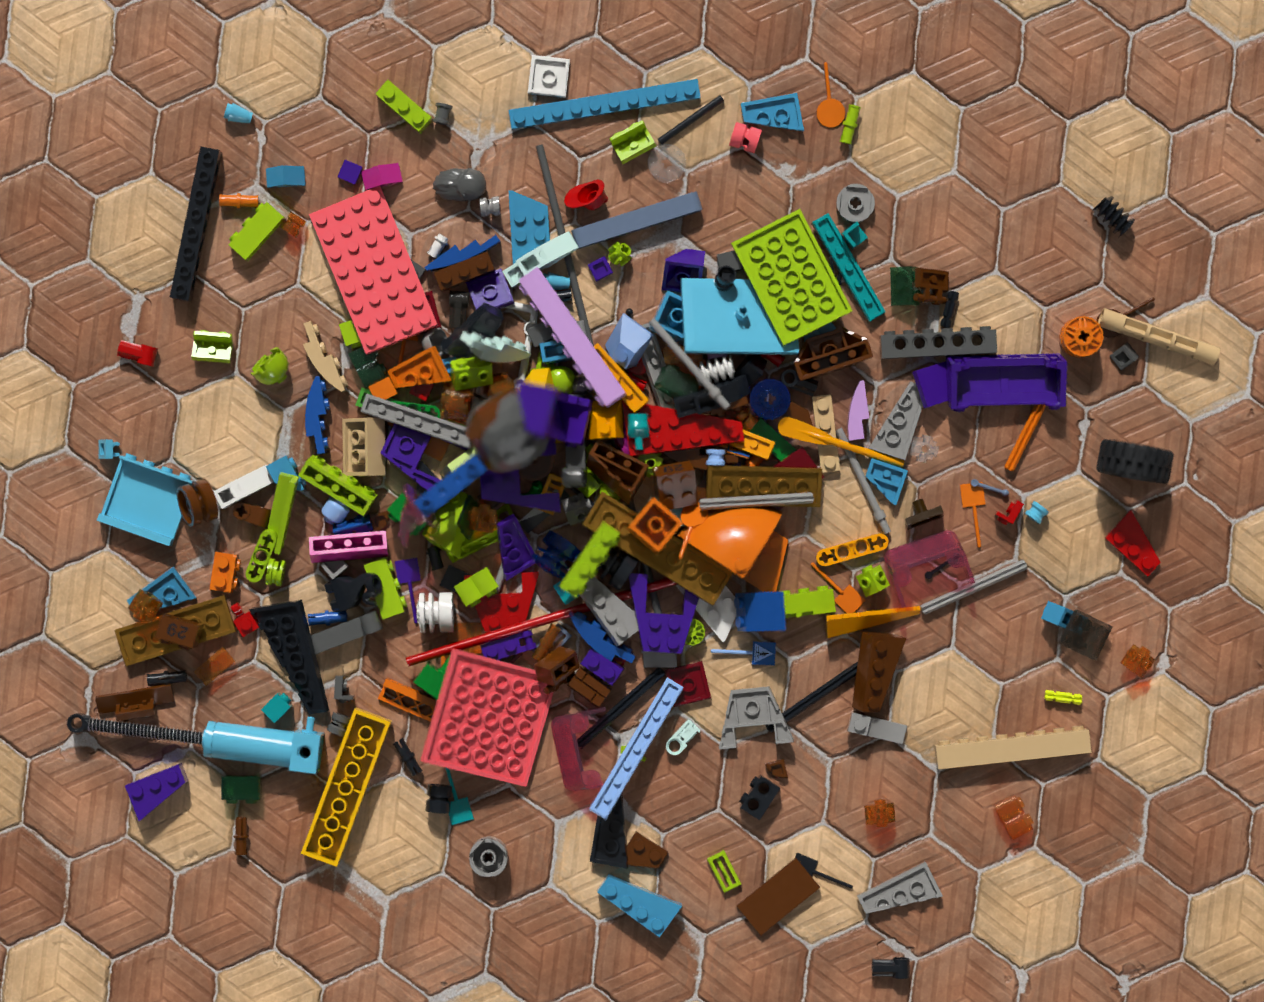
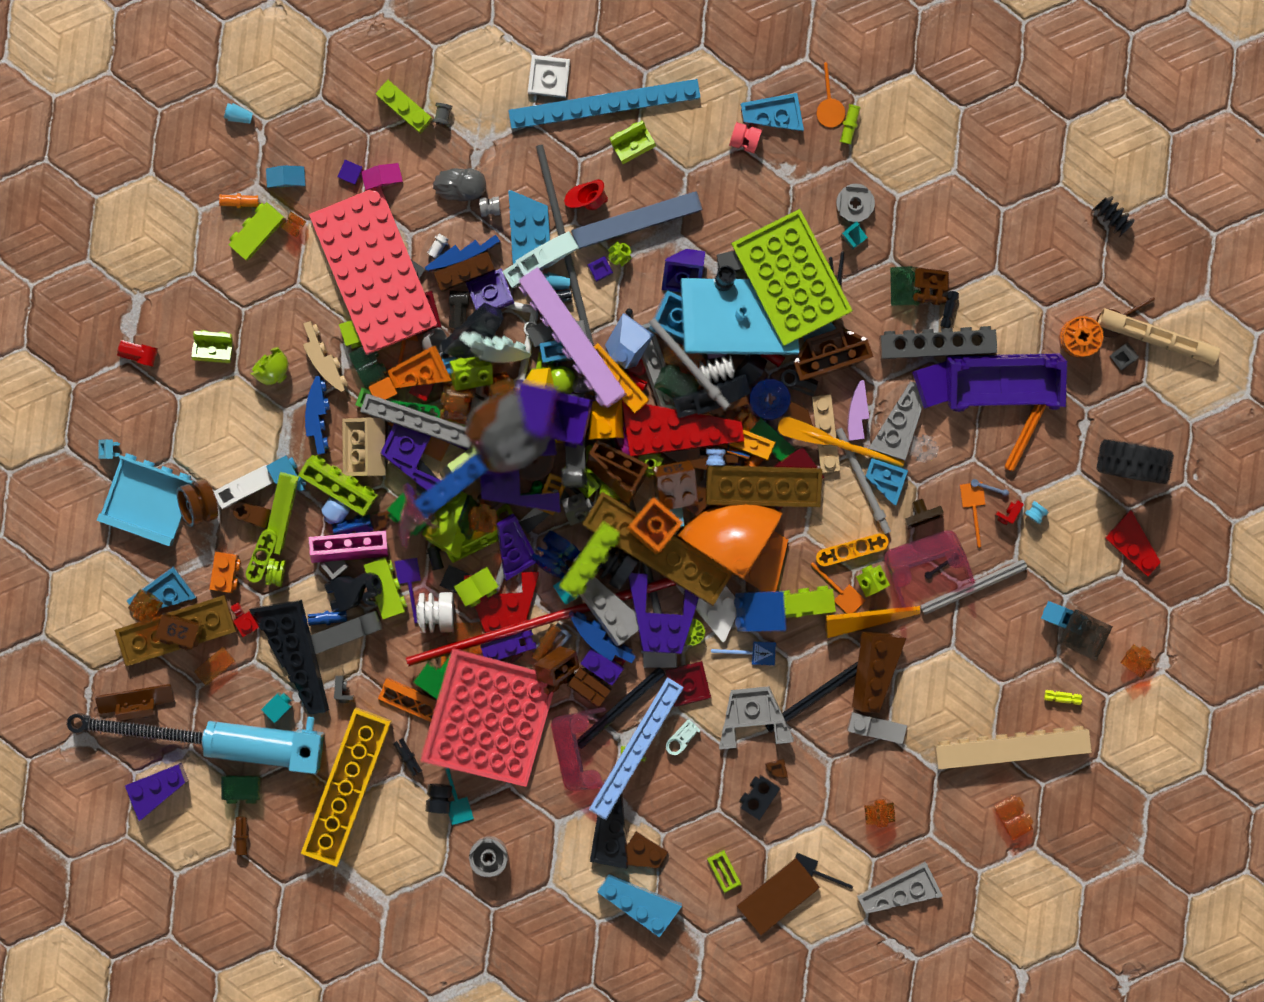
black pin [147,670,187,686] -> none
black brick [170,146,222,303] -> none
dark grey wheel [327,712,351,737] -> none
teal piece [627,414,650,450] -> none
clear plate [648,144,686,183] -> none
black bar [658,95,724,145] -> none
orange piece [679,502,709,559] -> none
light grey axle [699,492,814,510] -> none
teal tile [811,213,886,322] -> none
black piece [872,957,910,979] -> none

